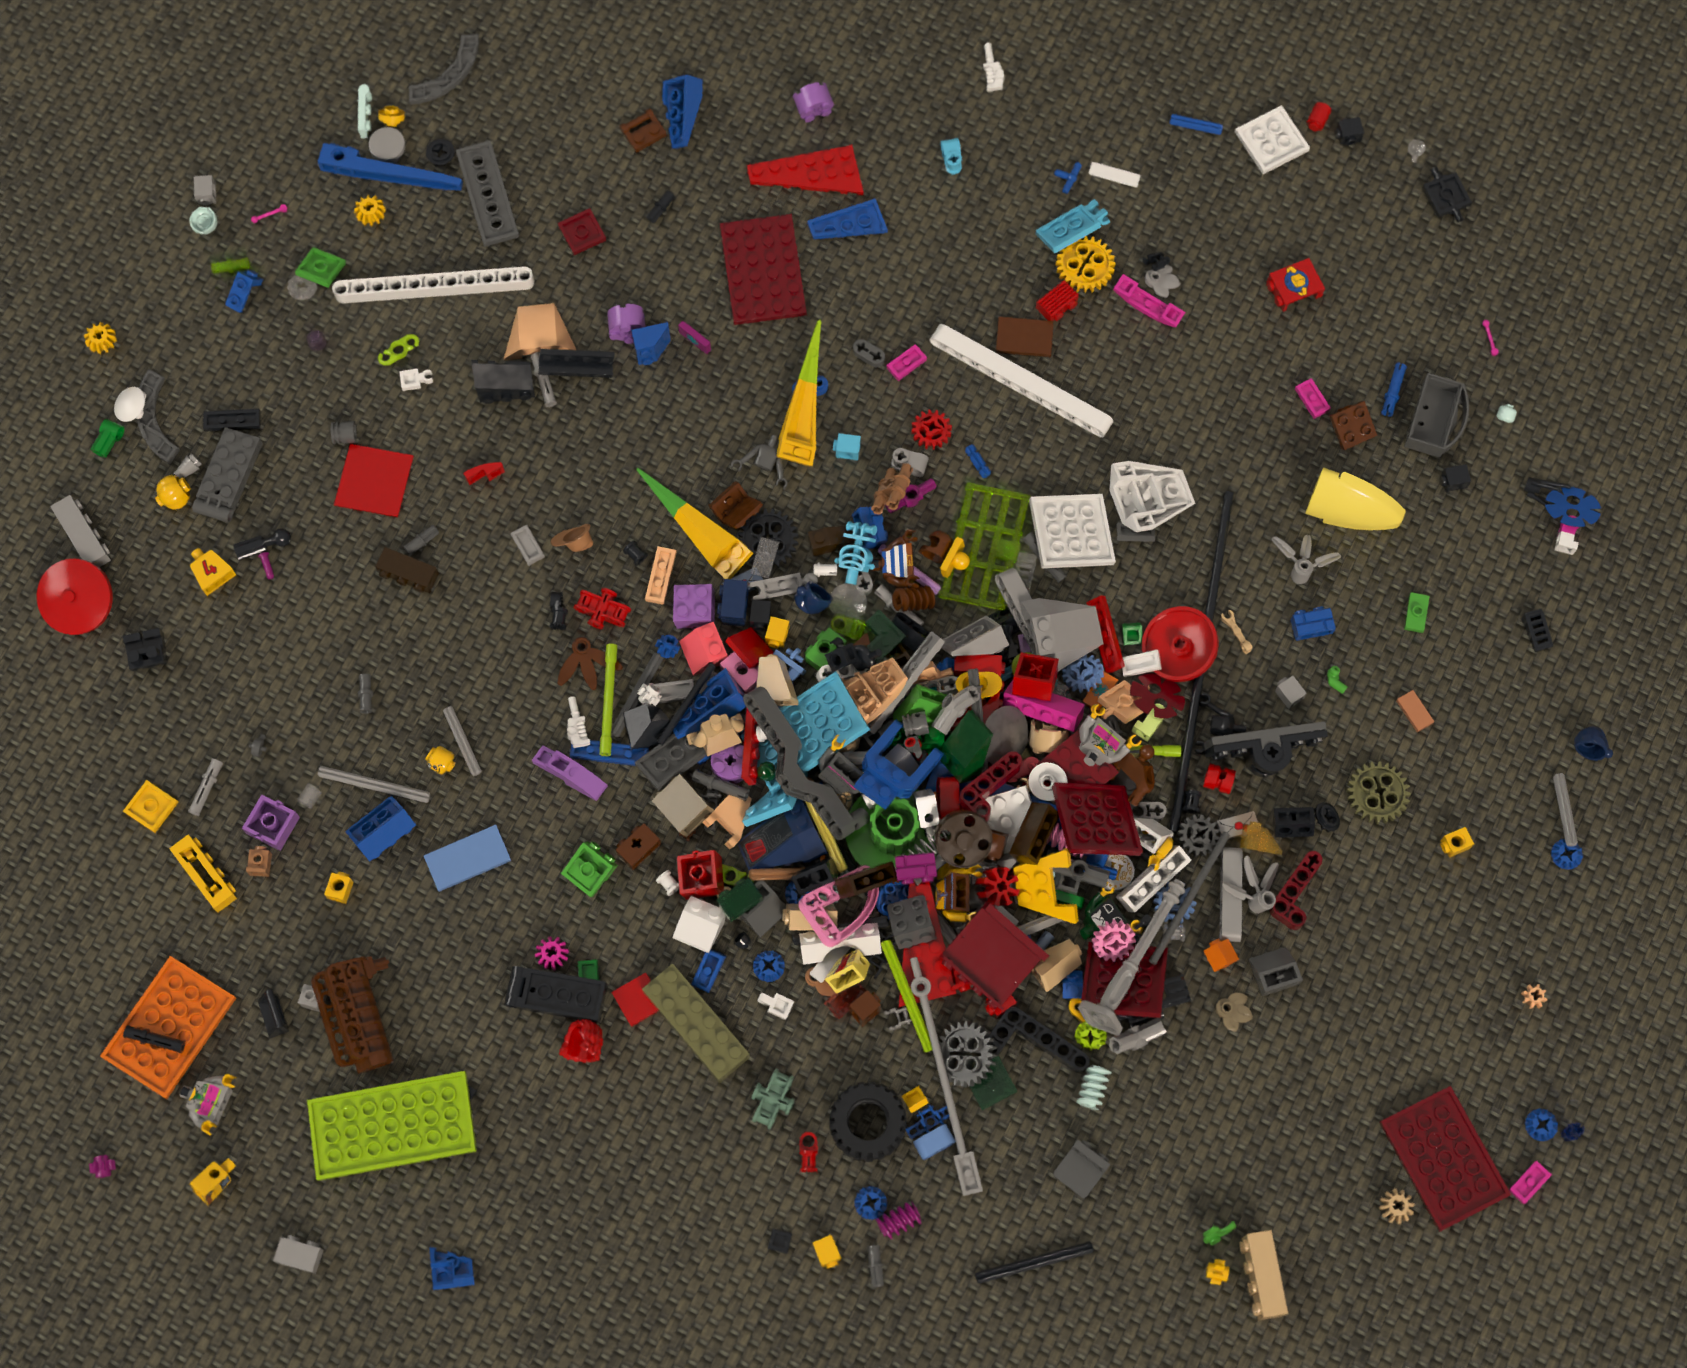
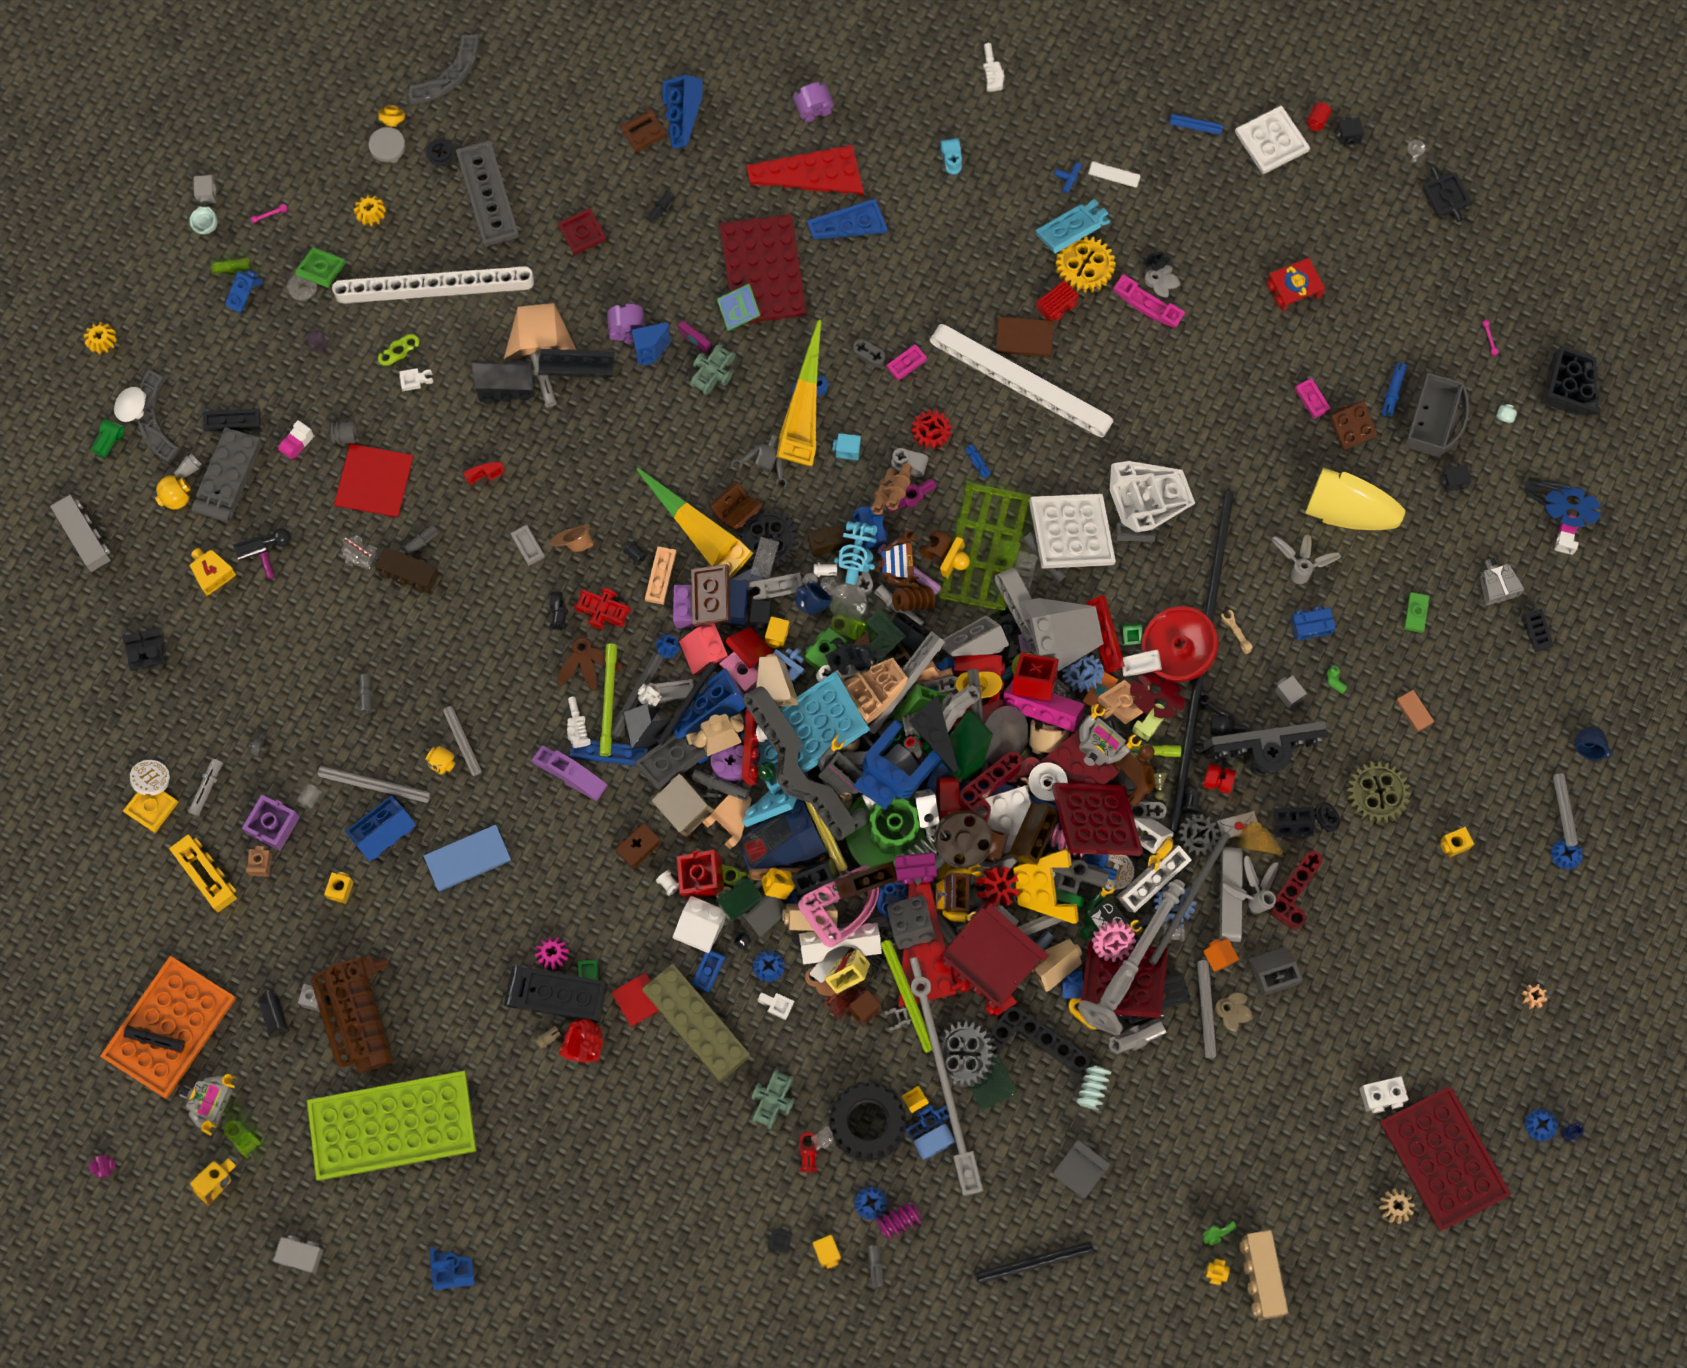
red dish [37,559,113,635] -> none
blue piece [318,143,463,191] -> none
light aqua plate [358,84,372,138] -> none
bright green plate [561,841,618,897] -> none
lime gear [1075,1021,1107,1051] -> none
dark pink plate [1509,1160,1552,1205] -> none
none -> white tile [130,760,170,795]
none -> clear neon green piece [224,1120,262,1158]
none -> leg [278,420,314,459]
none -> clear hips [342,535,377,569]
none -> dark tan pin [535,1026,562,1049]
none -> sand green axle [690,344,736,395]
none -> tile [691,564,730,626]
none -> piece [717,284,761,331]
none -> yellow brick [761,868,795,899]
none -> clear plate [811,1126,833,1150]
none -> clear piece [820,577,838,595]
none -> black wing [908,696,958,773]
none -> olive piece [1154,769,1168,800]
none -> light grey axle [1197,960,1216,1059]
none -> white brick [1359,1076,1408,1114]
none -> light grey torso [1480,558,1524,606]
none -> black wedge [1540,346,1601,415]

